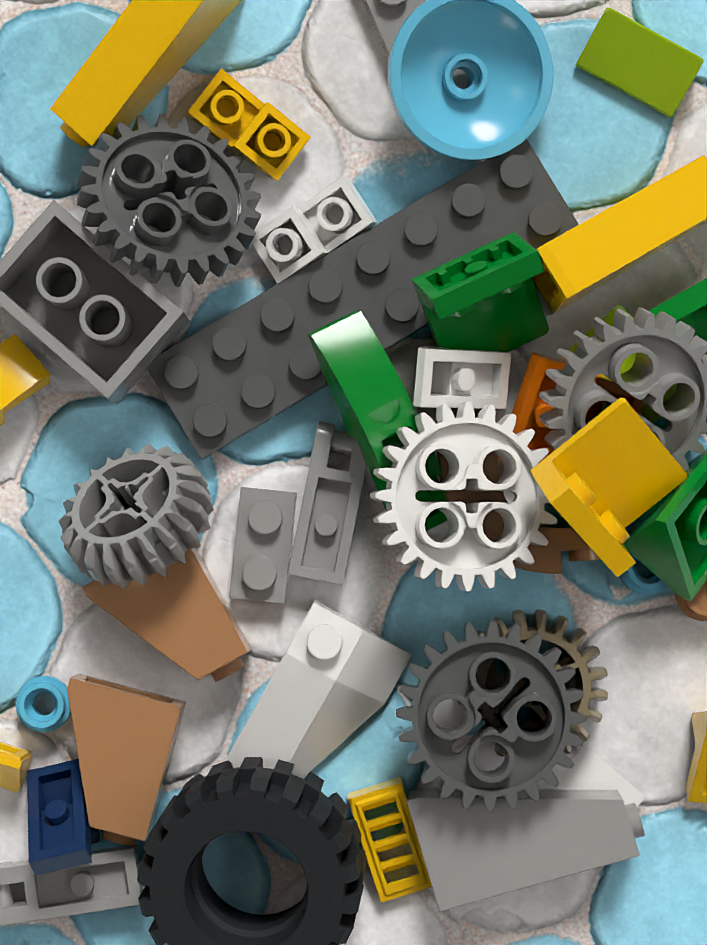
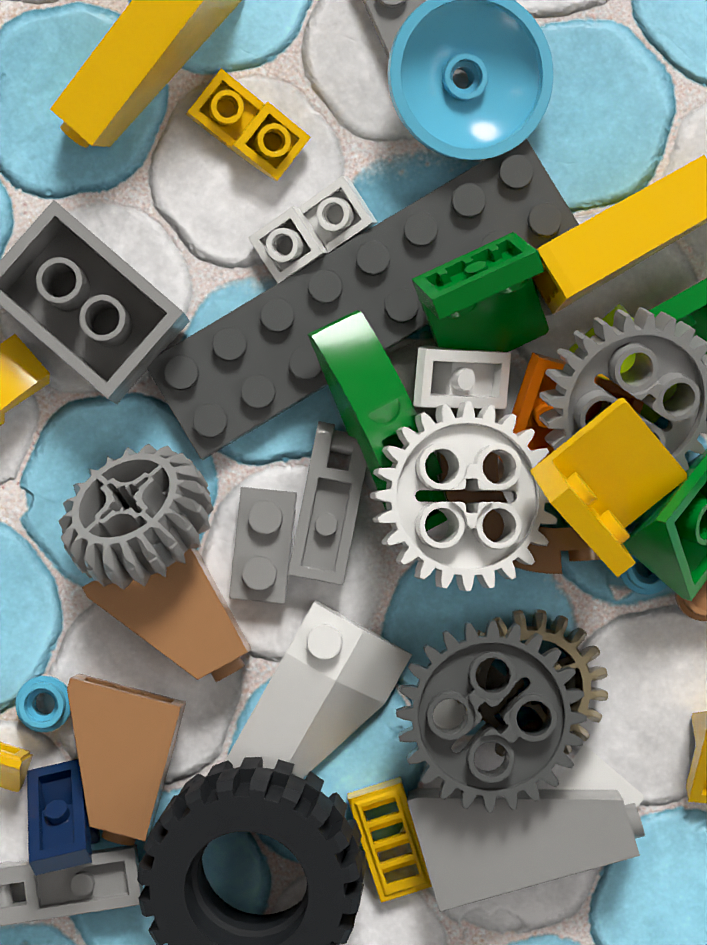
dark grey gear [76,114,261,287] -> none
lime slope [575,7,704,118] -> none

